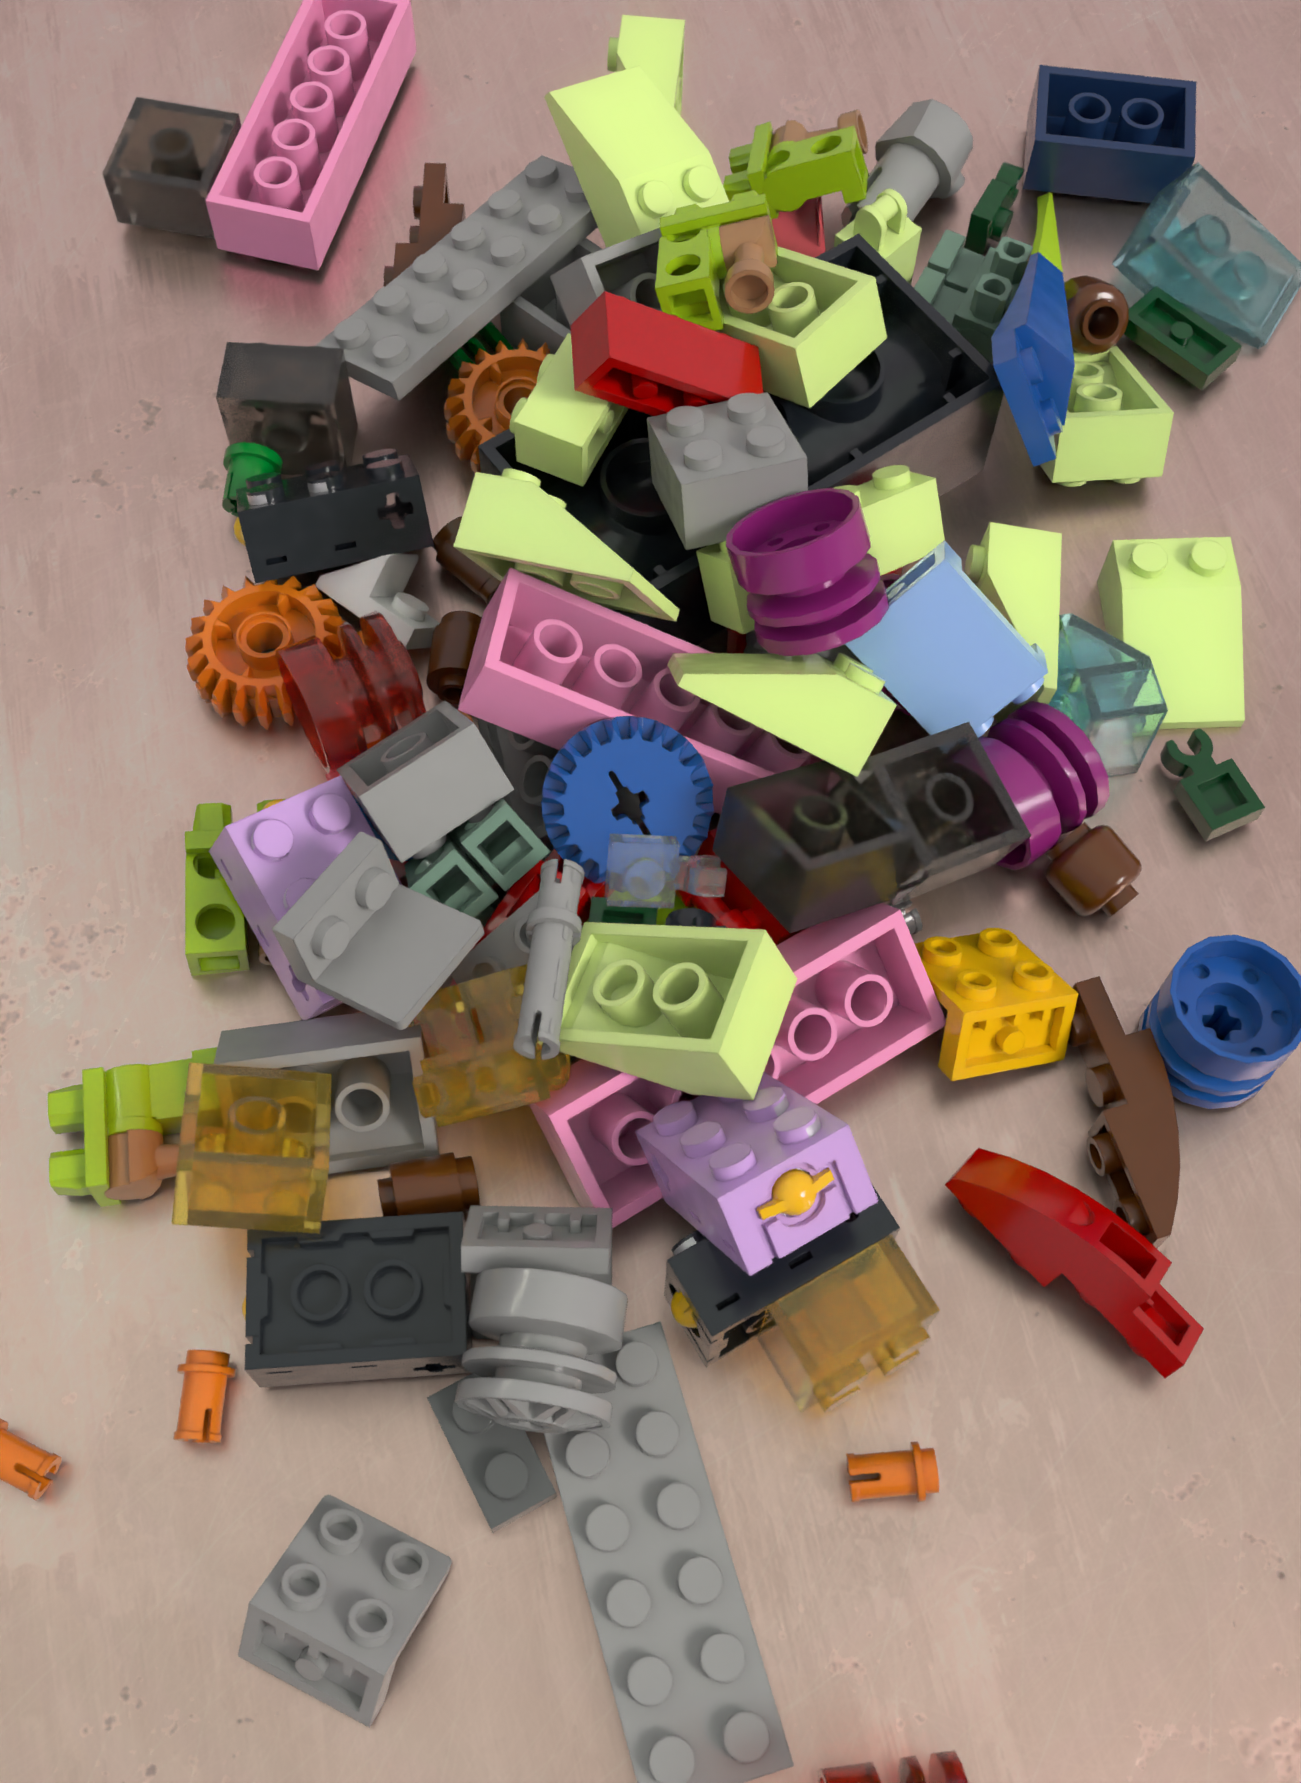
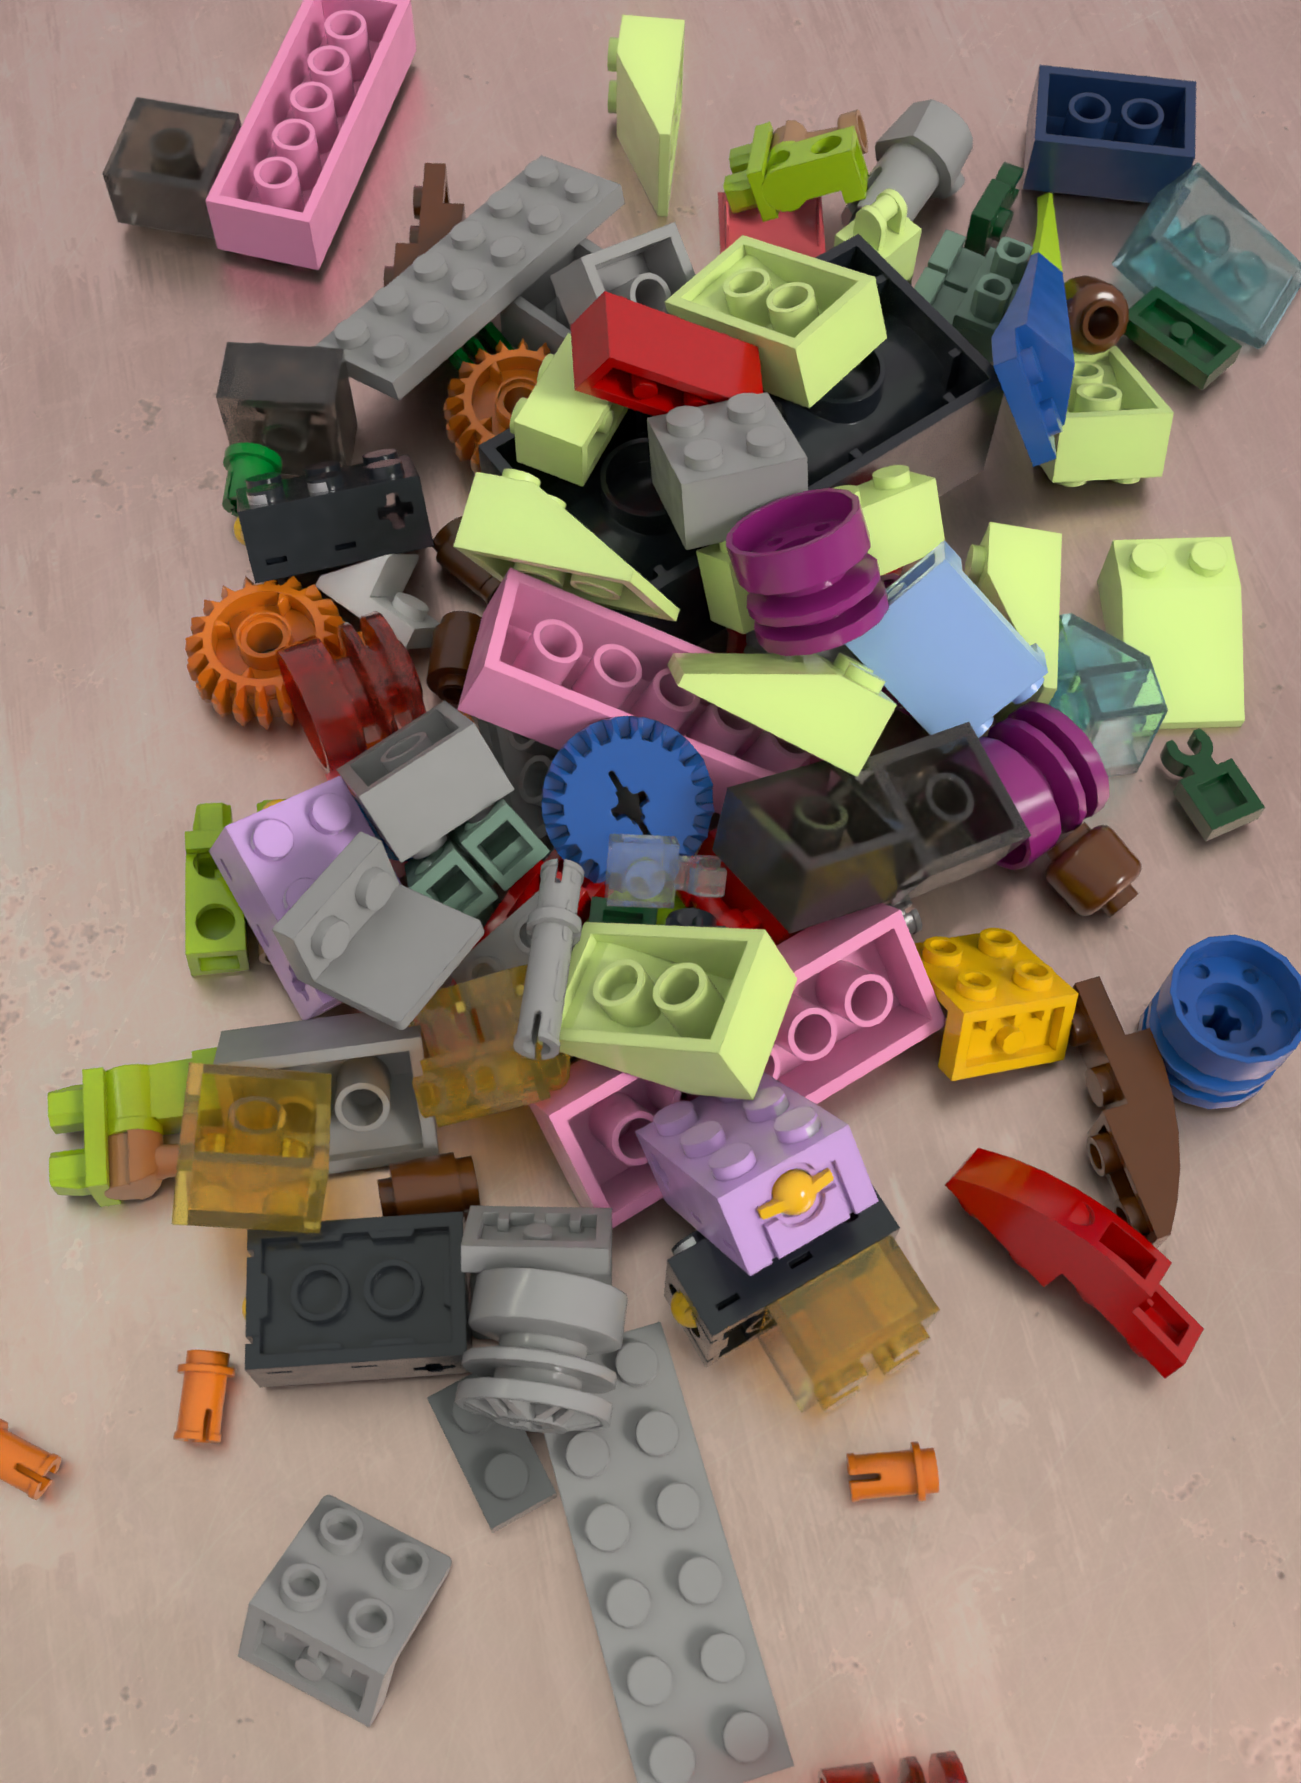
yellowish green slope [544,65,729,248] -> none
lime hips [655,190,778,331] -> none

